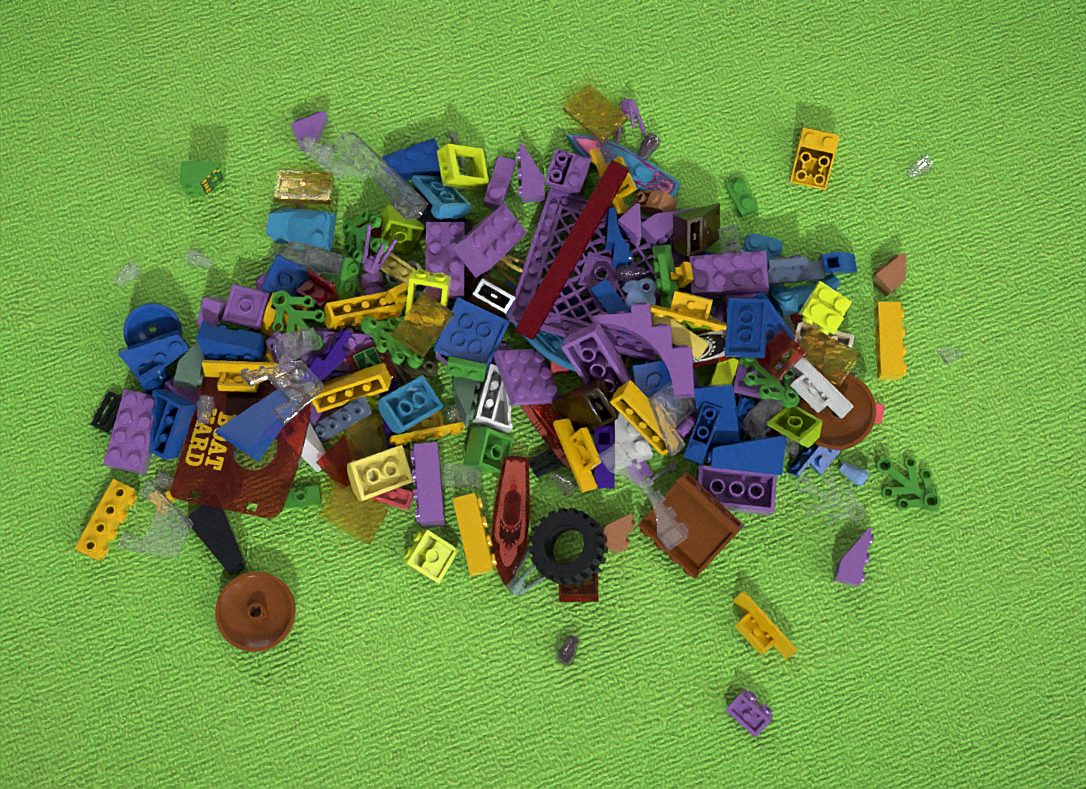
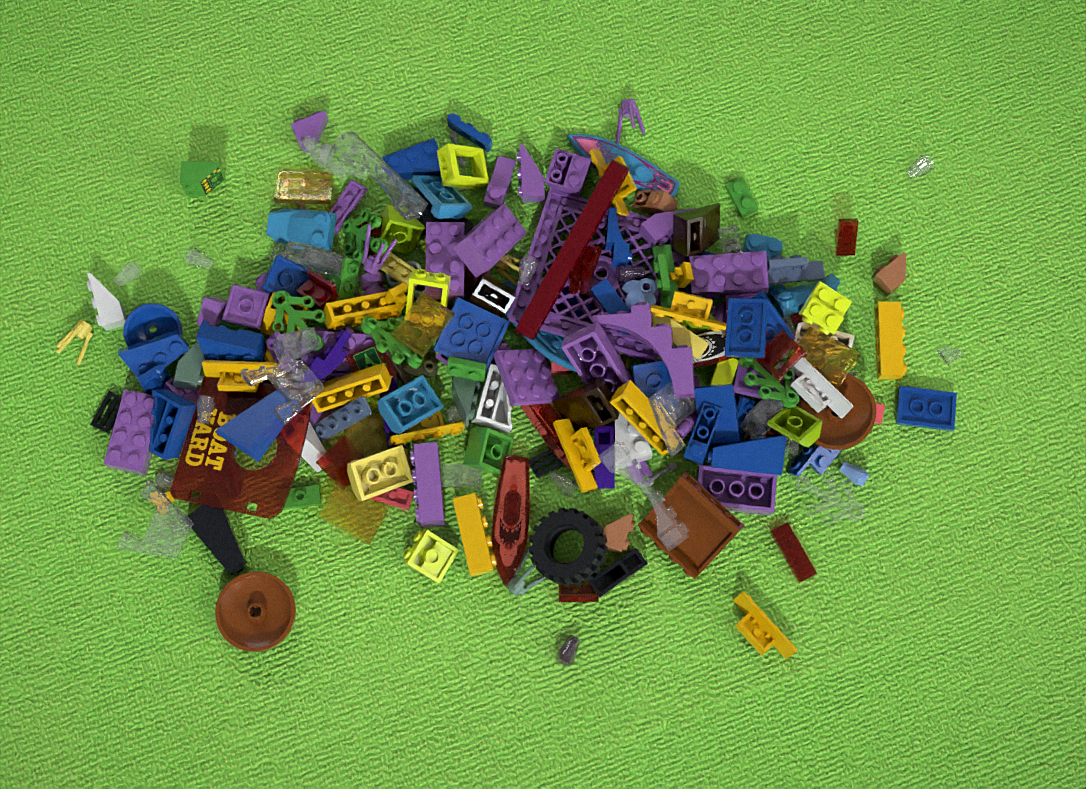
yellow brick [74,479,138,562] -> none
clear yellow plate [563,84,628,144] -> none
medium lavender slope [618,203,641,246] -> none
cone [637,133,661,161] -> none
medium lavender bracket [726,689,774,738] -> none
yellow slope [790,126,840,190] -> none
blue slope [817,252,857,277] -> none
medium lavender slope [833,528,874,587] -> none
bright green plant [876,457,940,511] -> none
none -> light yellow plant [56,320,93,365]
none -> white slope [86,273,127,331]
none -> medium lavender tile [329,179,368,235]
none -> blue hinge [447,113,493,152]
none -> clear cone [518,256,538,285]
none -> clear red hinge [569,246,602,294]
none -> black slope [588,548,648,598]
none -> clear red plate [770,522,817,583]
none -> clear red slope [834,218,858,256]
none -> blue plate [896,386,957,431]

